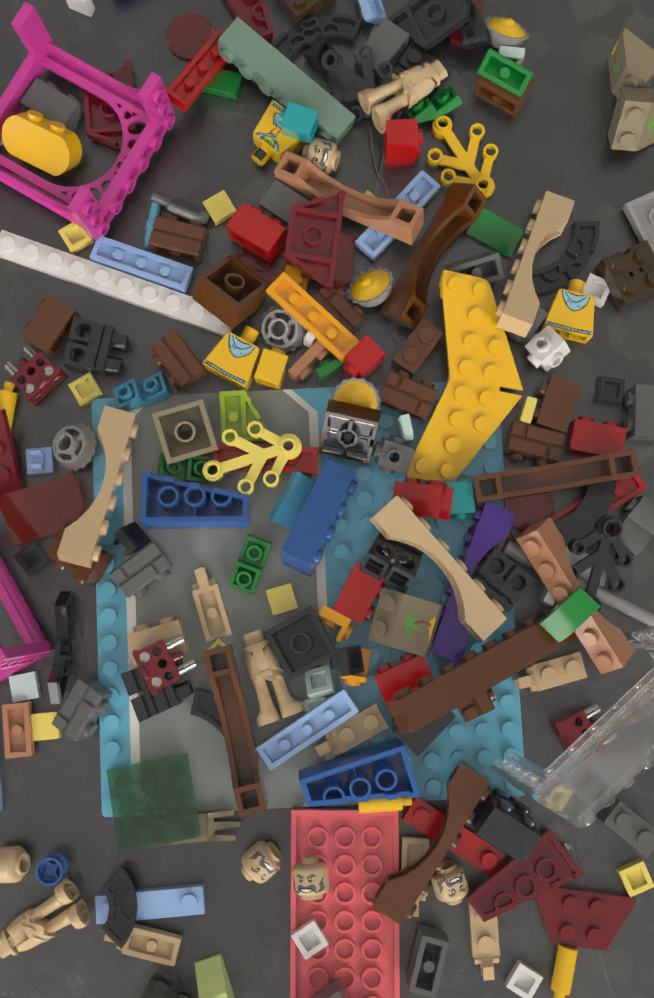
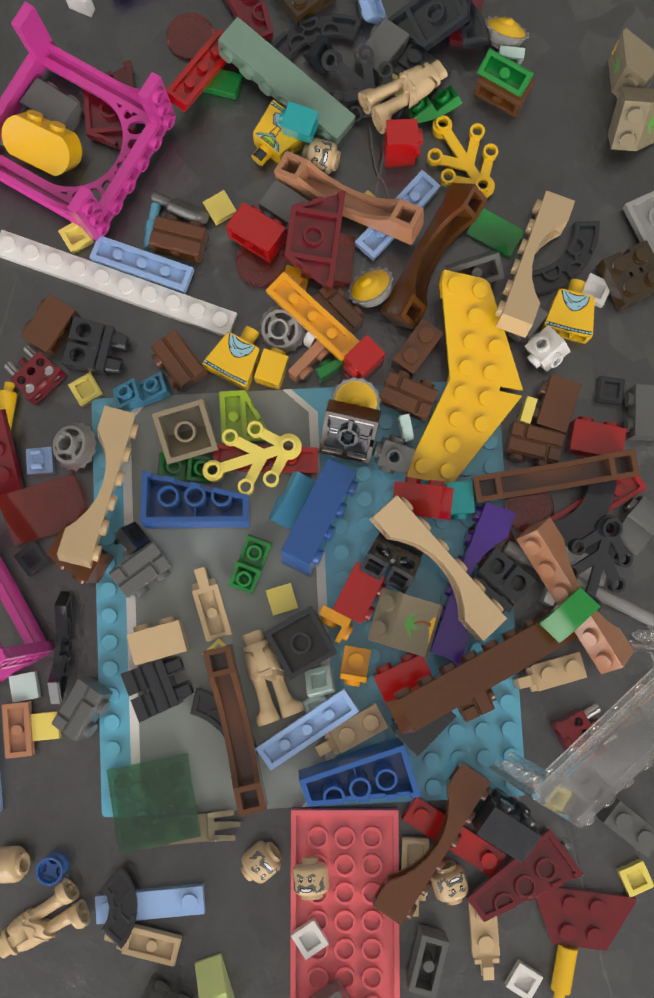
dark red piece [132,634,197,695] -> none
reddish brown brick [192,254,270,329] -> none
black tile [330,645,365,676] -> none
yellow cylinder [358,793,412,813] -> none

